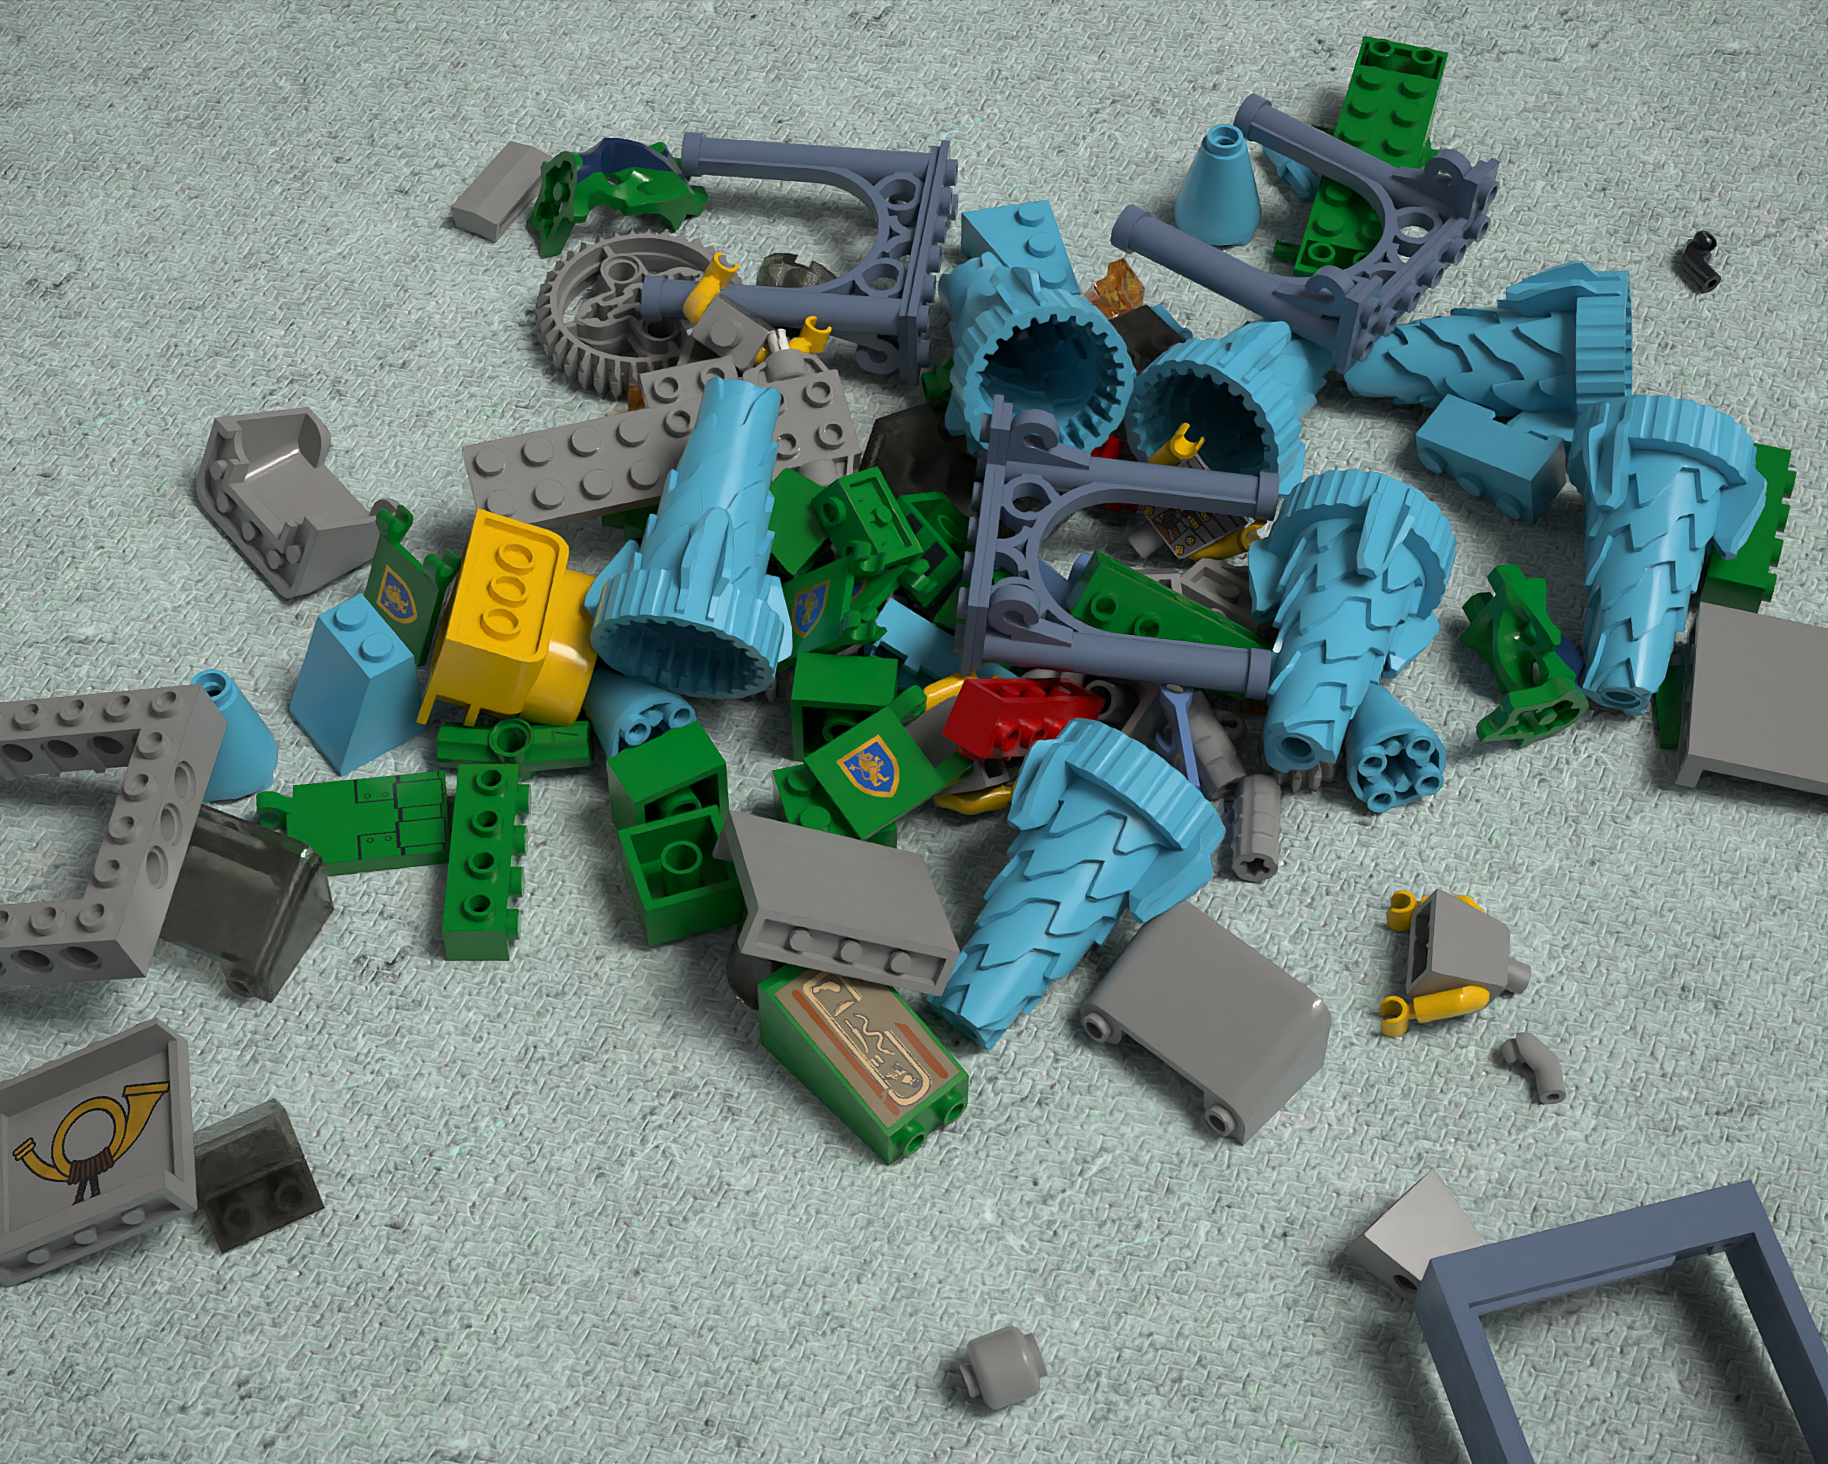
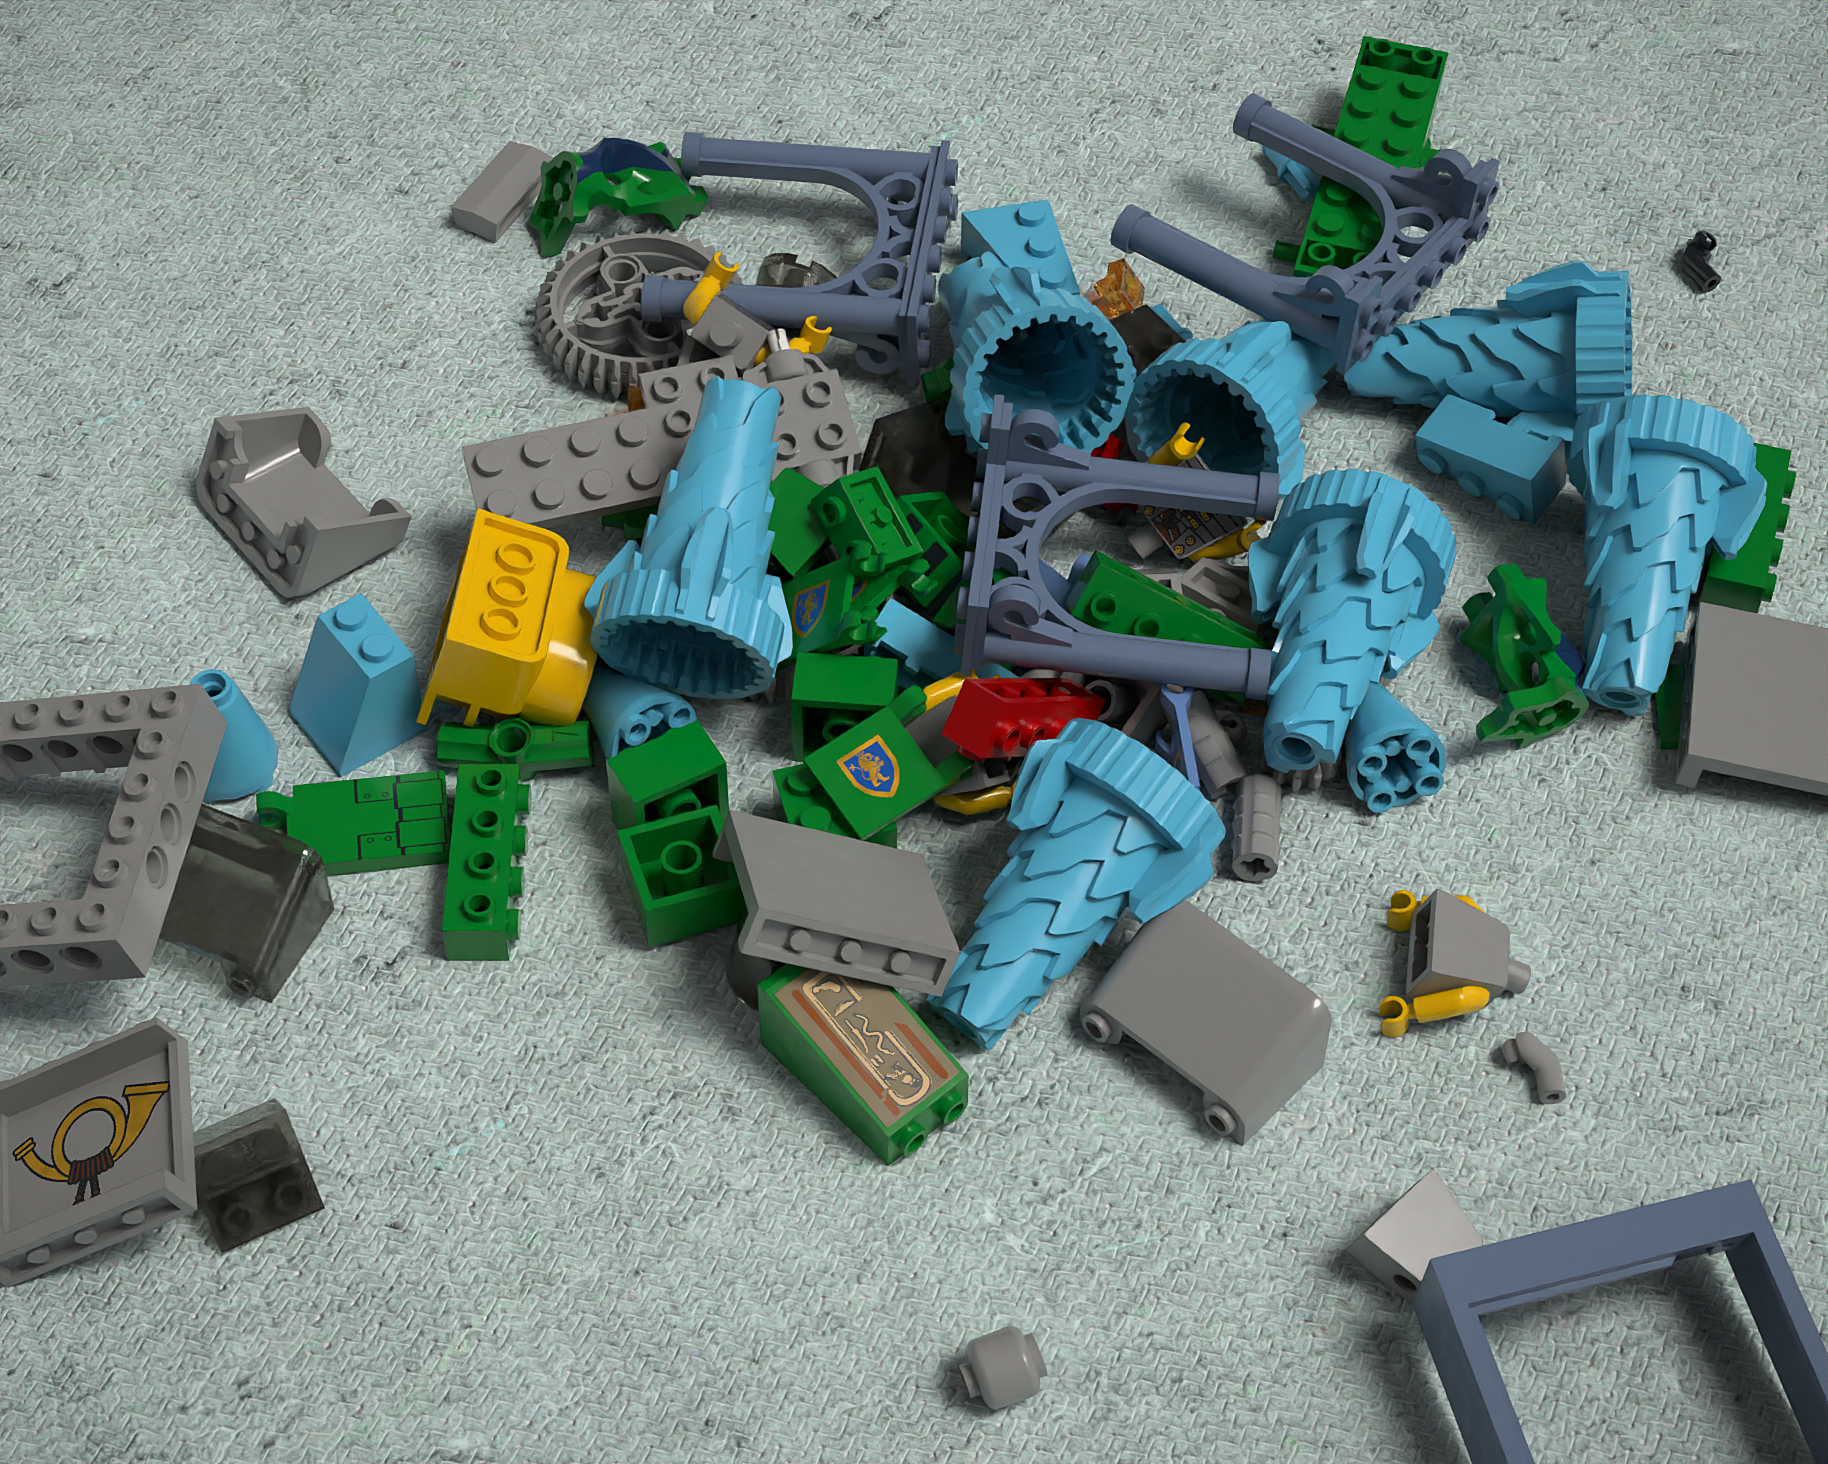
green flag [364,504,461,667] -> none
medium azure cone [1174,124,1262,246] -> none

